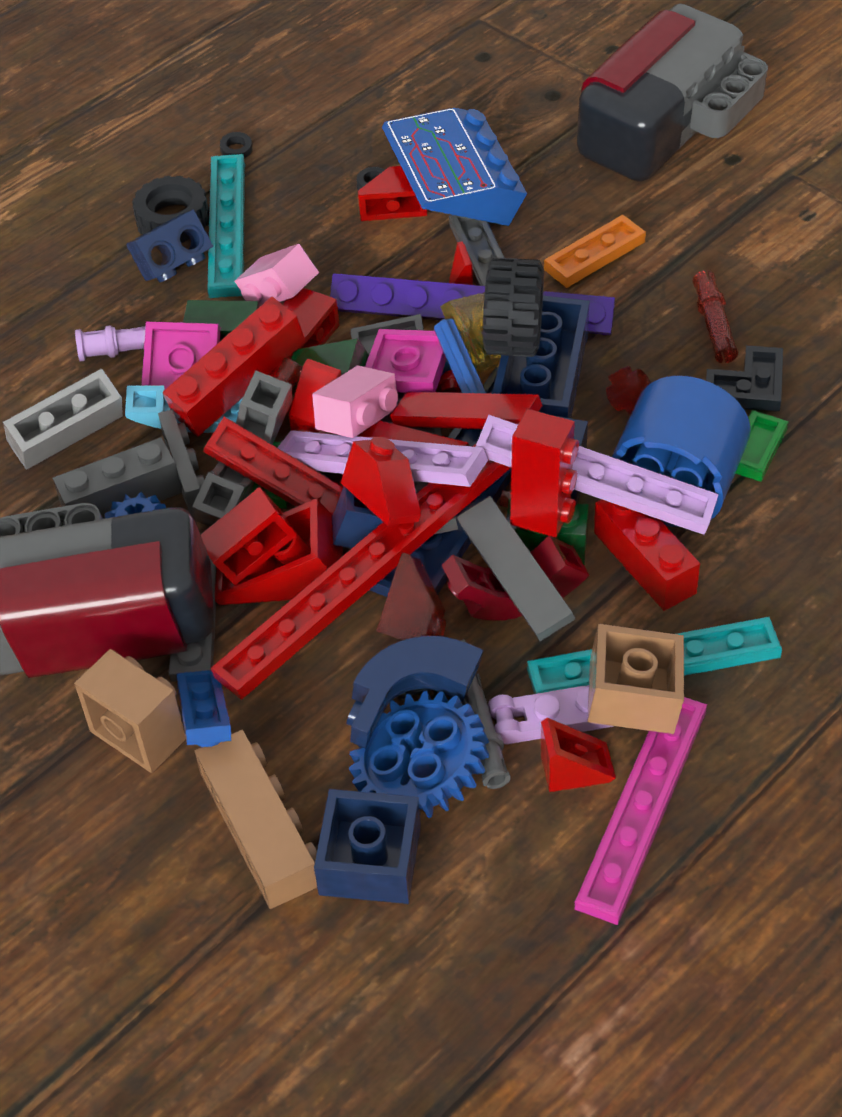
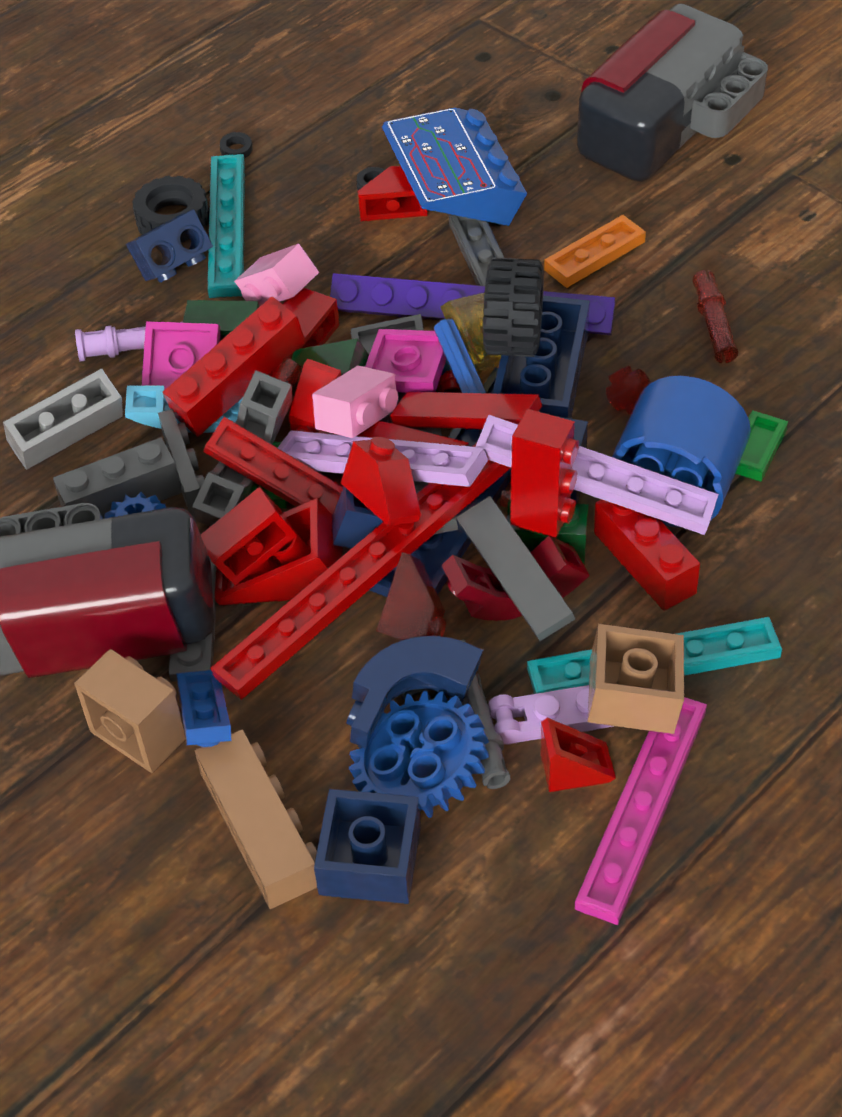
red slope [449,241,473,285] -> none
black plate [706,345,783,411] -> none

